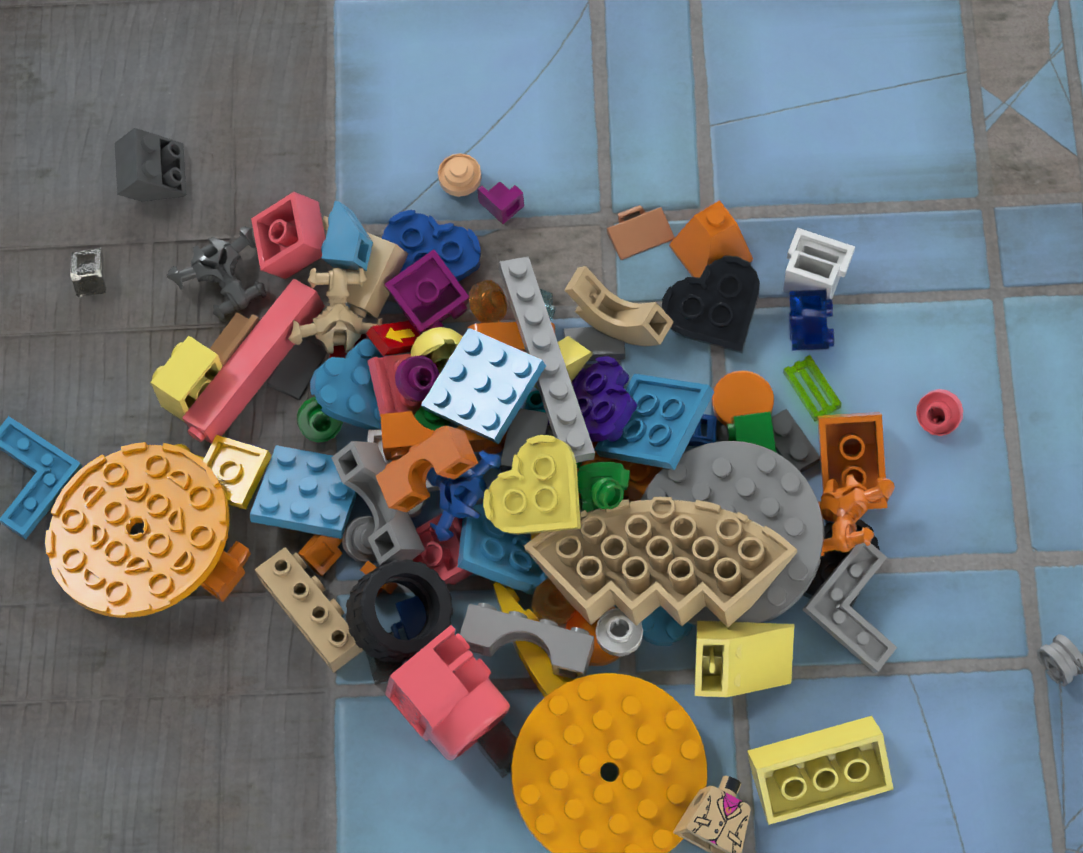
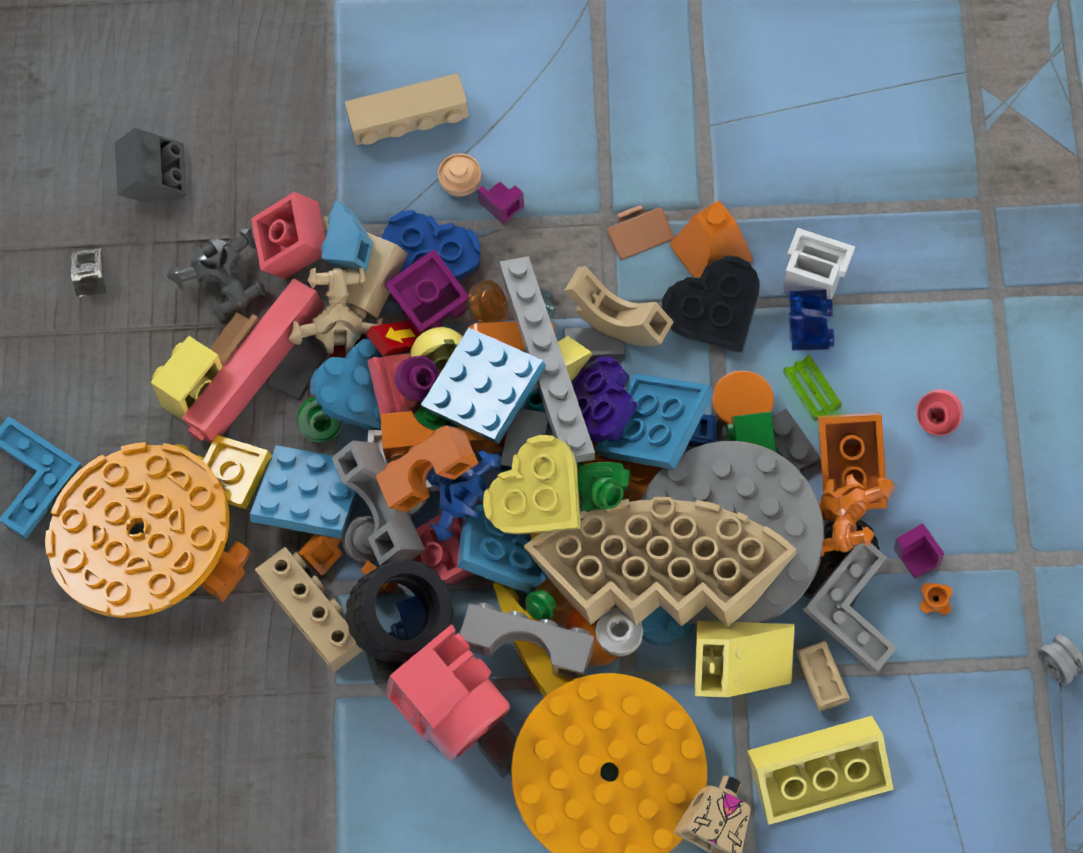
none -> tan brick [345,73,469,146]
none -> green plate [526,590,556,620]
none -> tan plate [795,641,850,712]
none -> magenta panel [894,523,944,579]
none -> orange plate [919,583,953,615]

